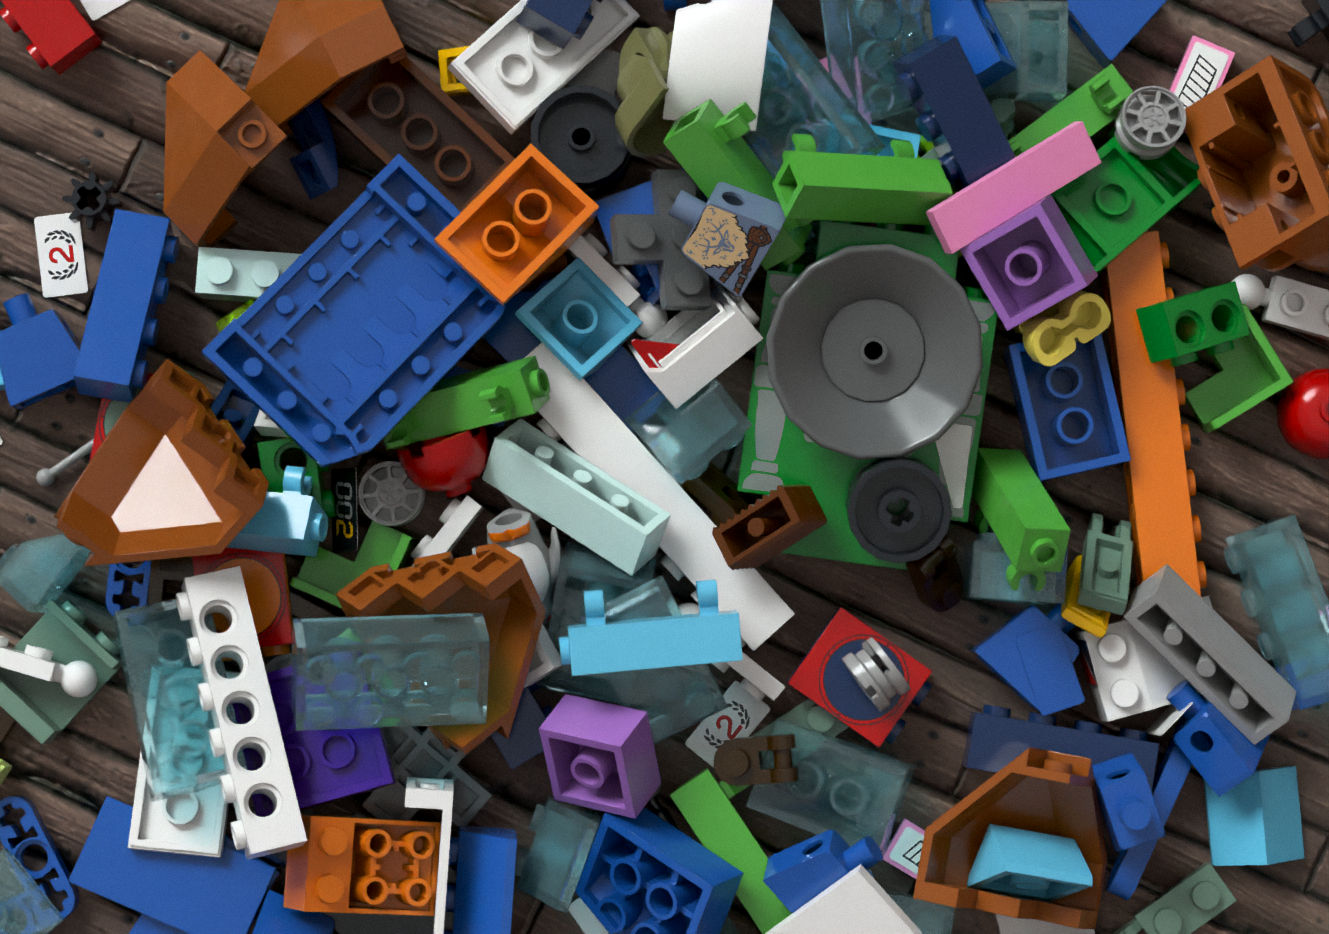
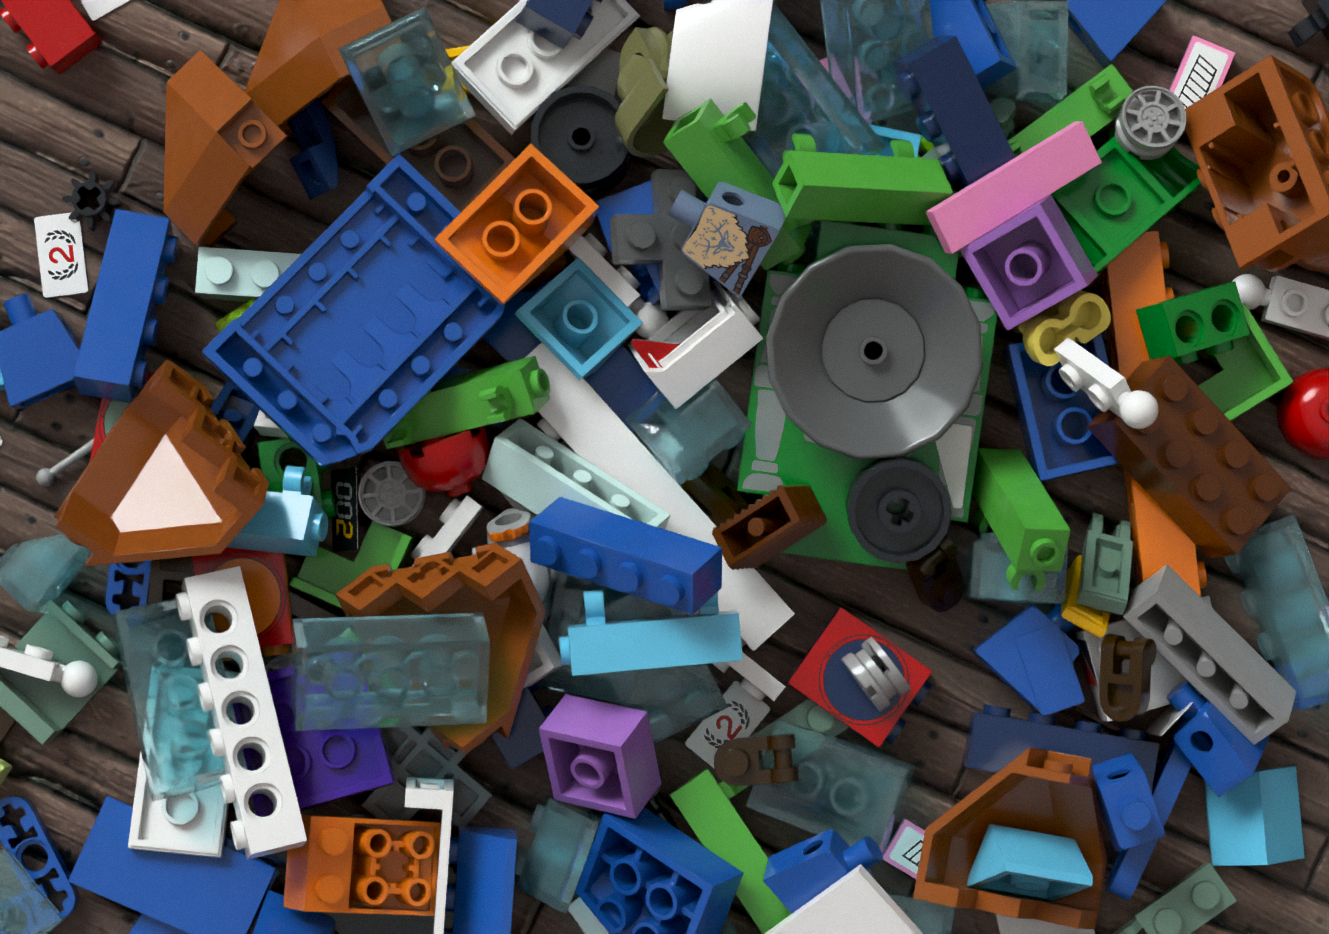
none -> clear light blue slope [338,7,476,156]
none -> blue brick [529,497,722,615]
none -> white plate [1054,338,1159,429]
none -> reddish brown brick [1086,355,1291,558]
none -> dark brown plate [1099,634,1157,722]

